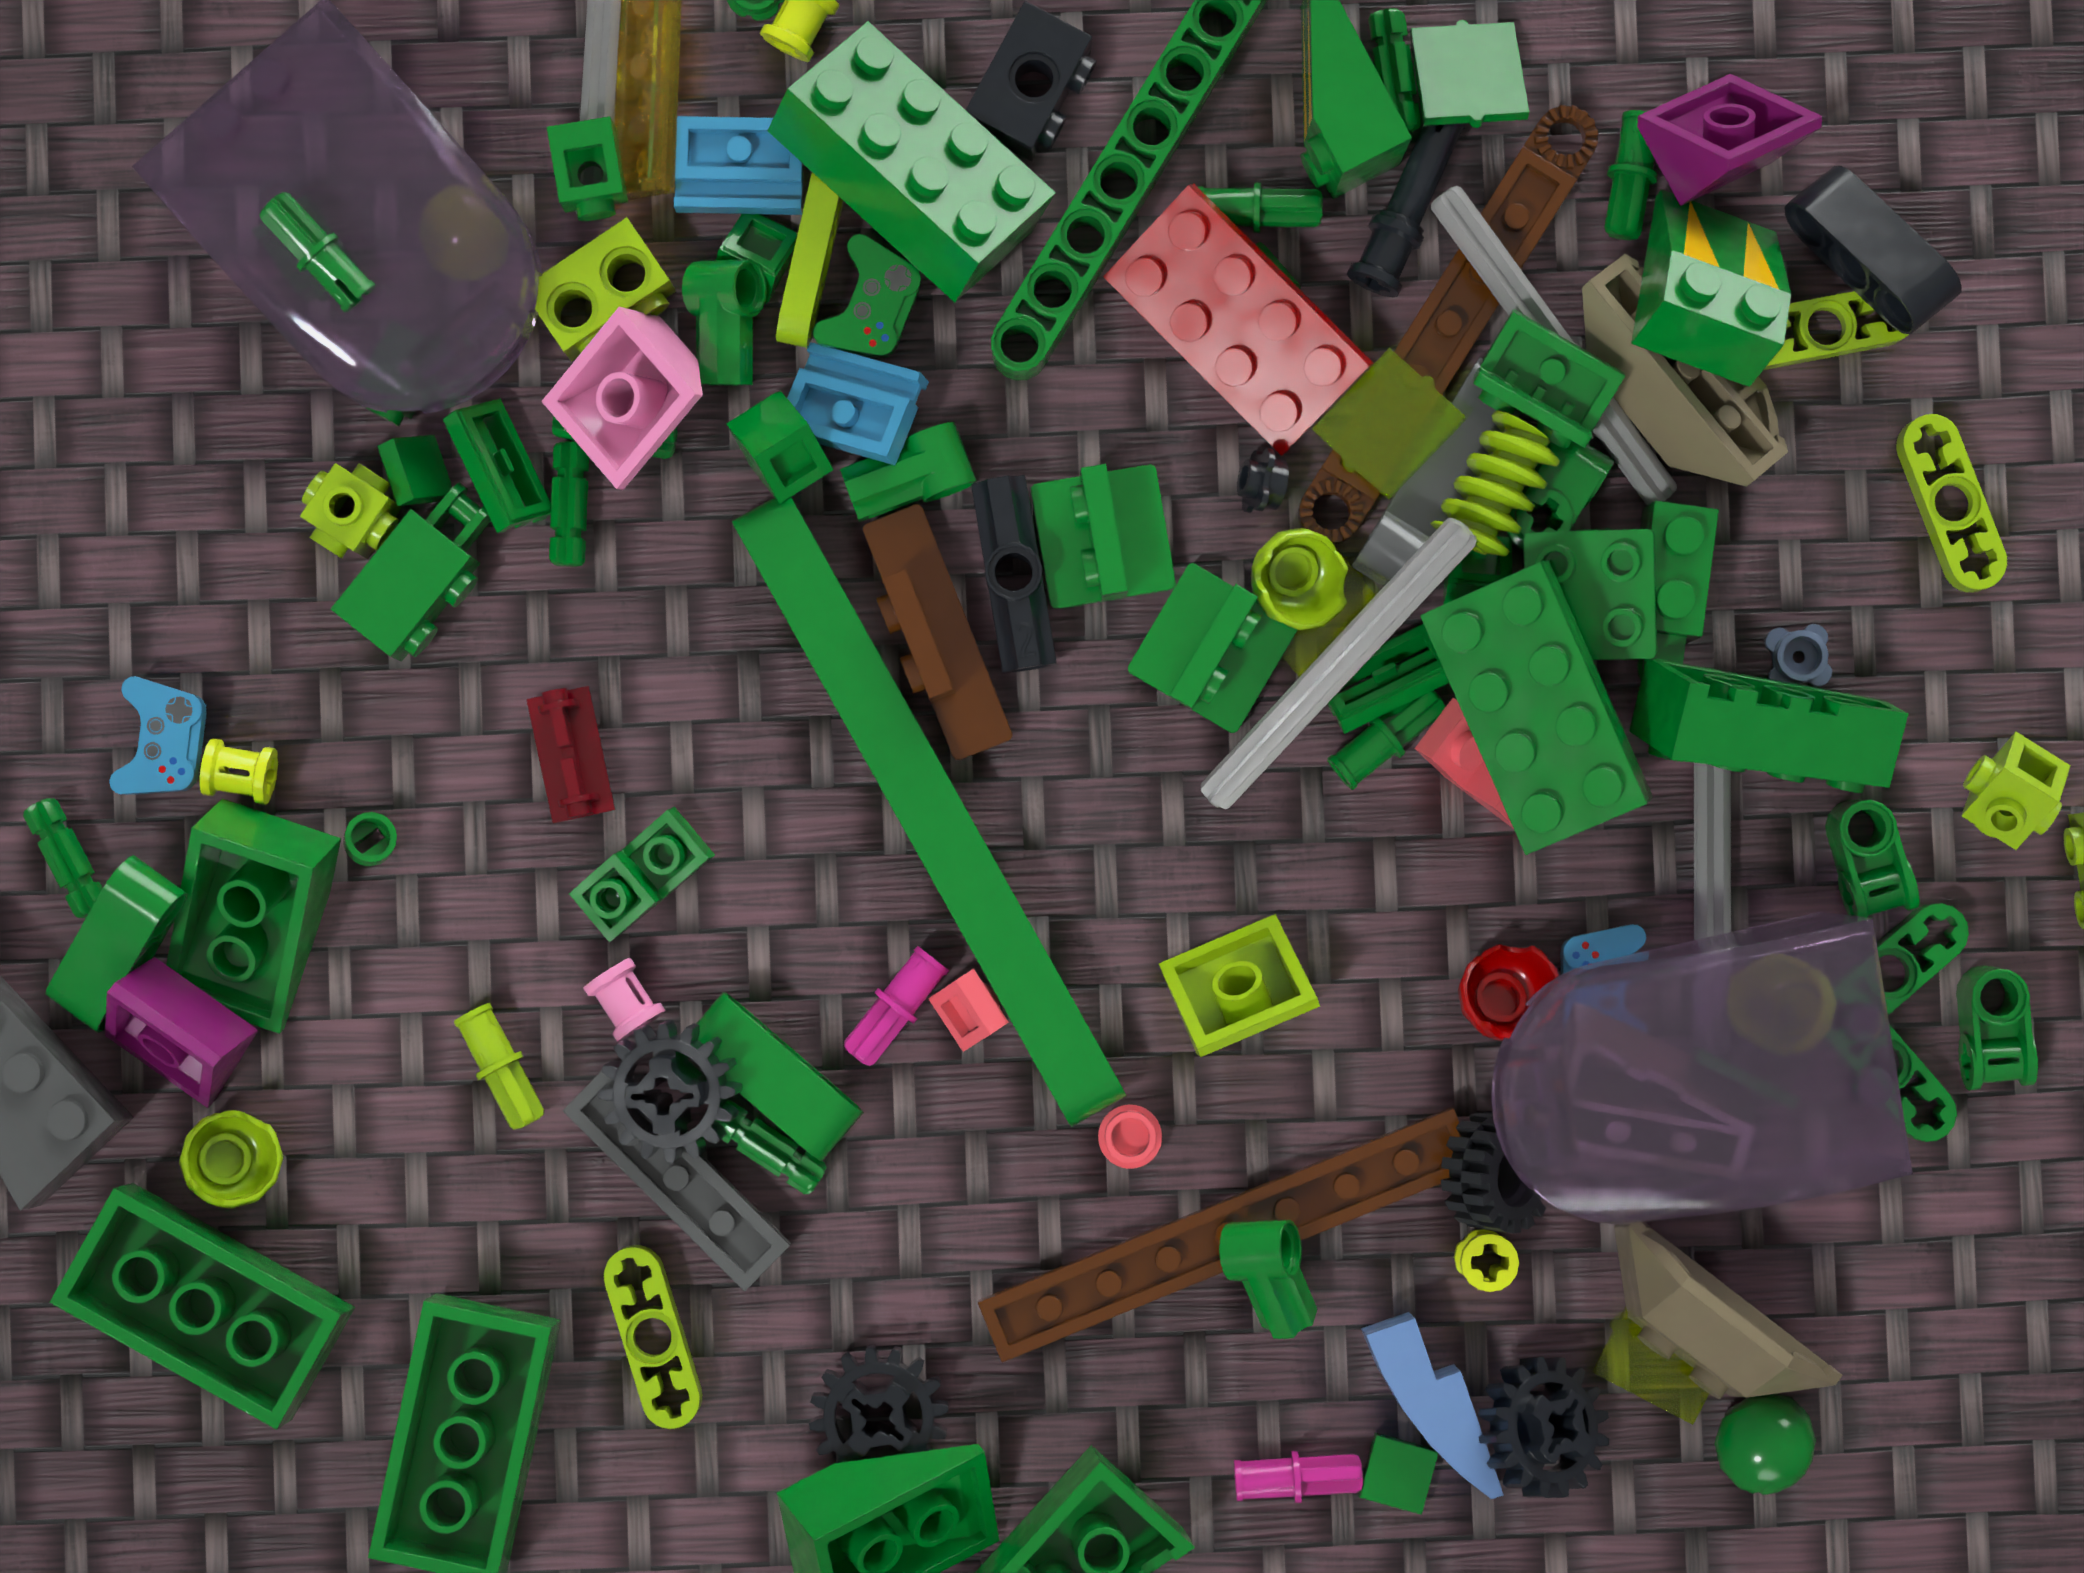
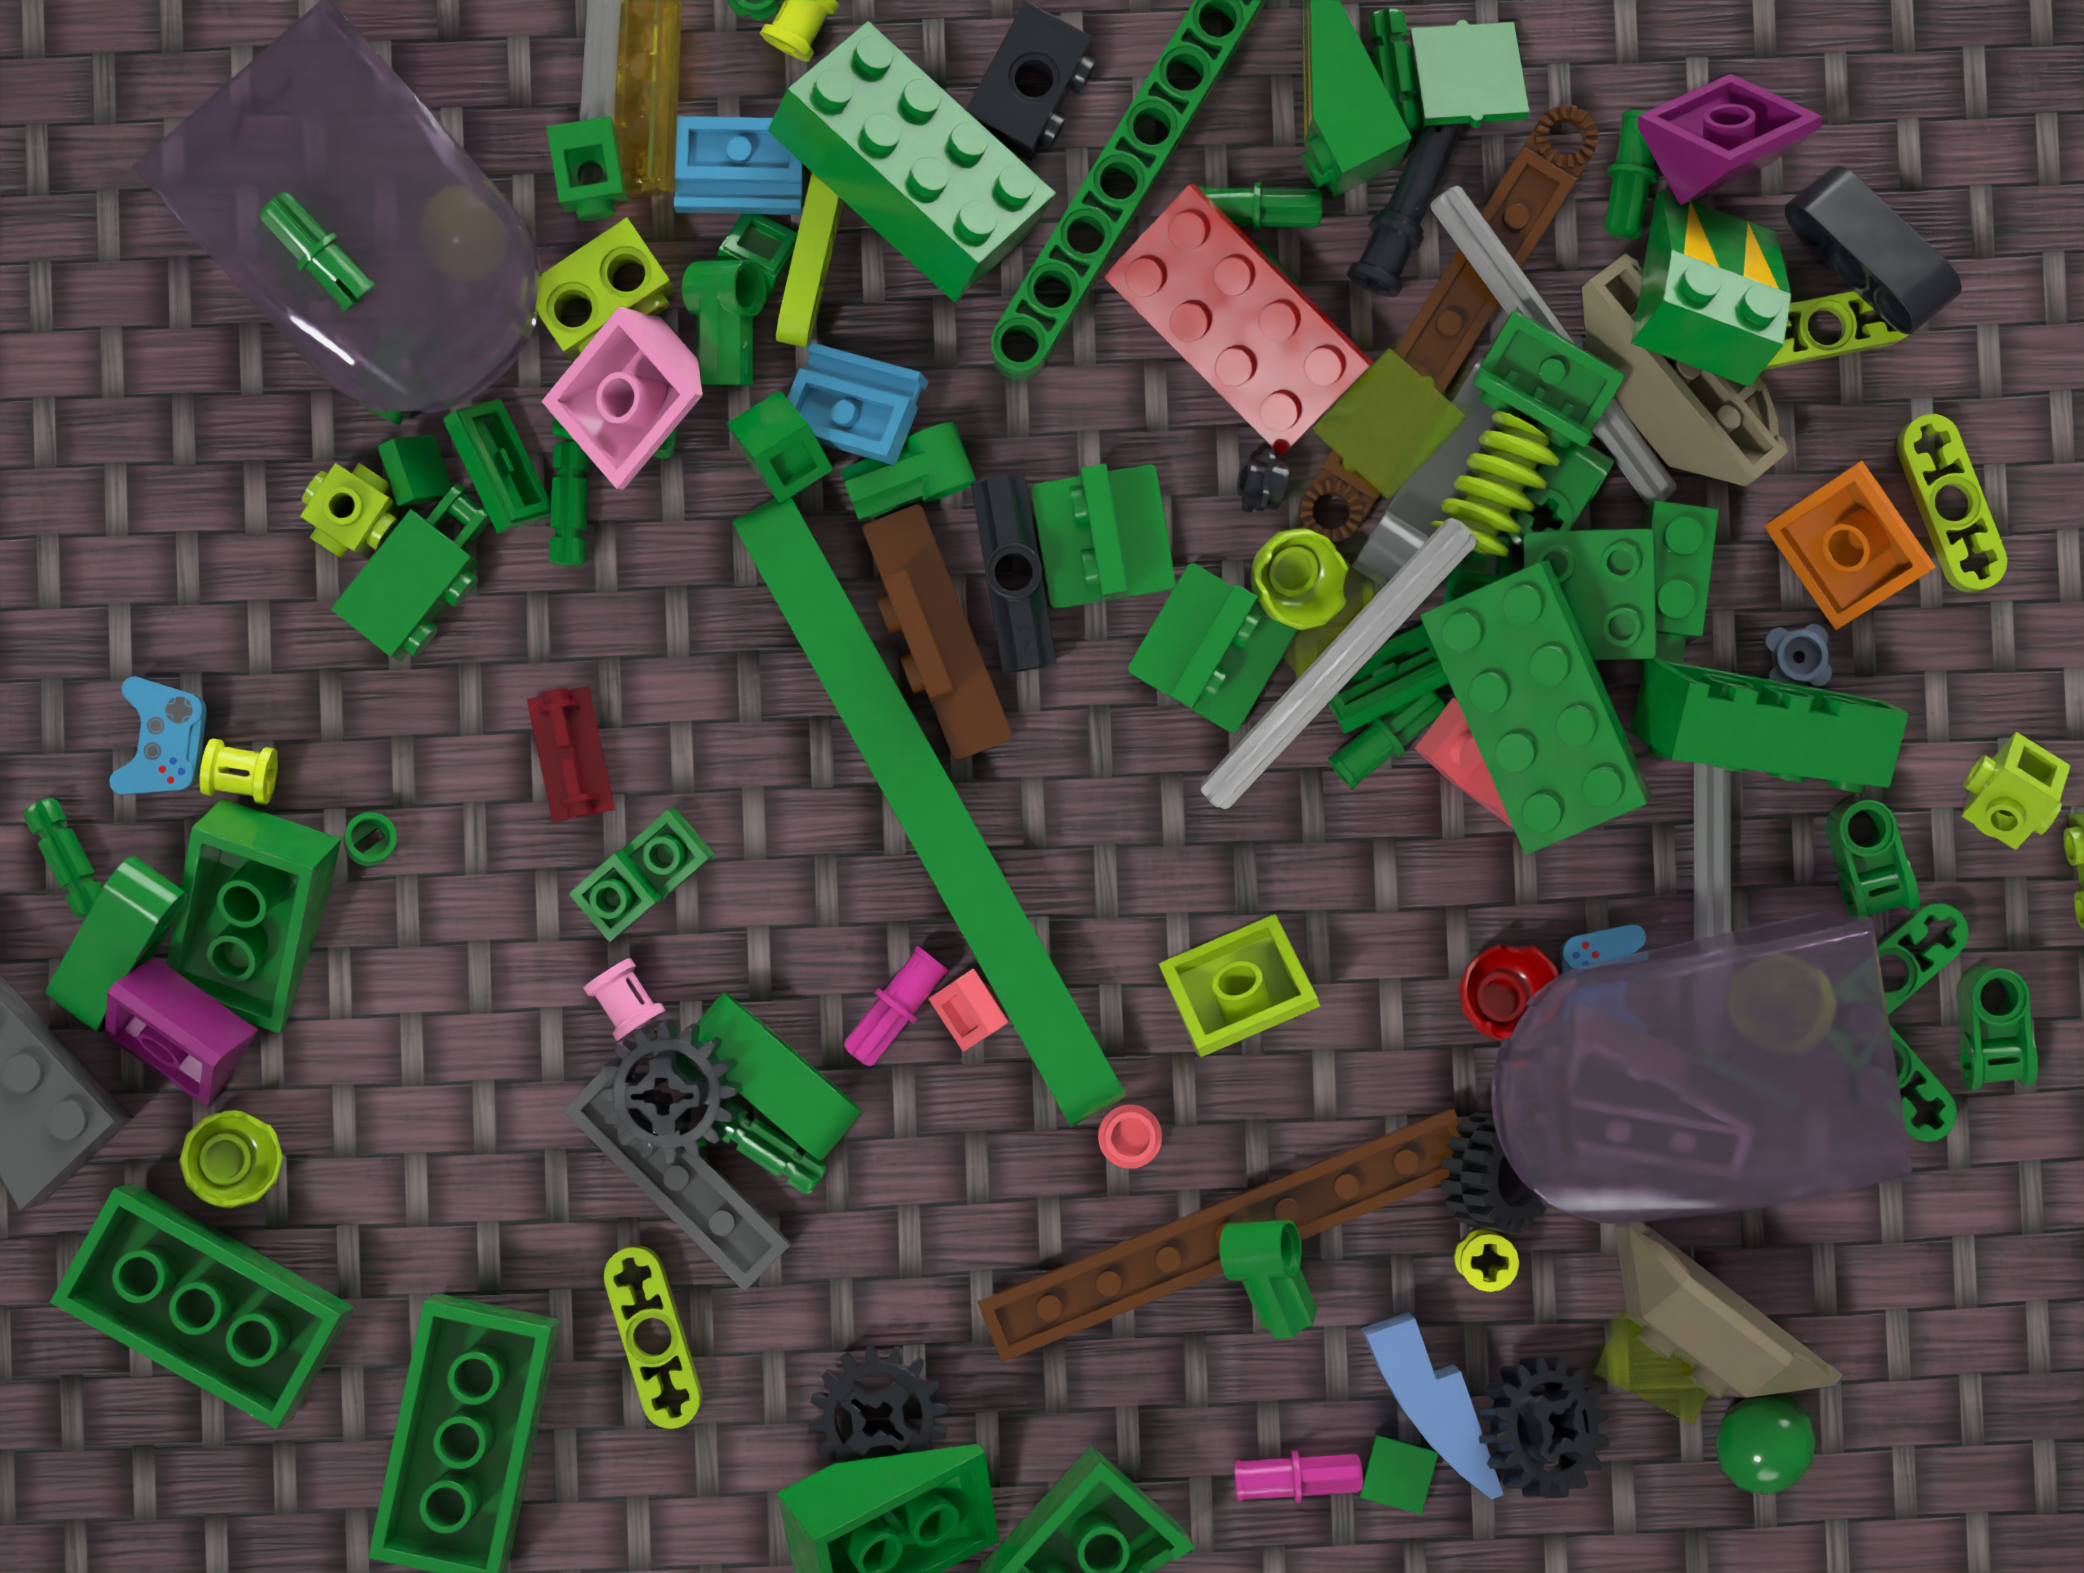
lime axle [454,1003,544,1130] -> none
green piece [813,234,922,359] -> none
none -> orange slope [1764,461,1936,631]

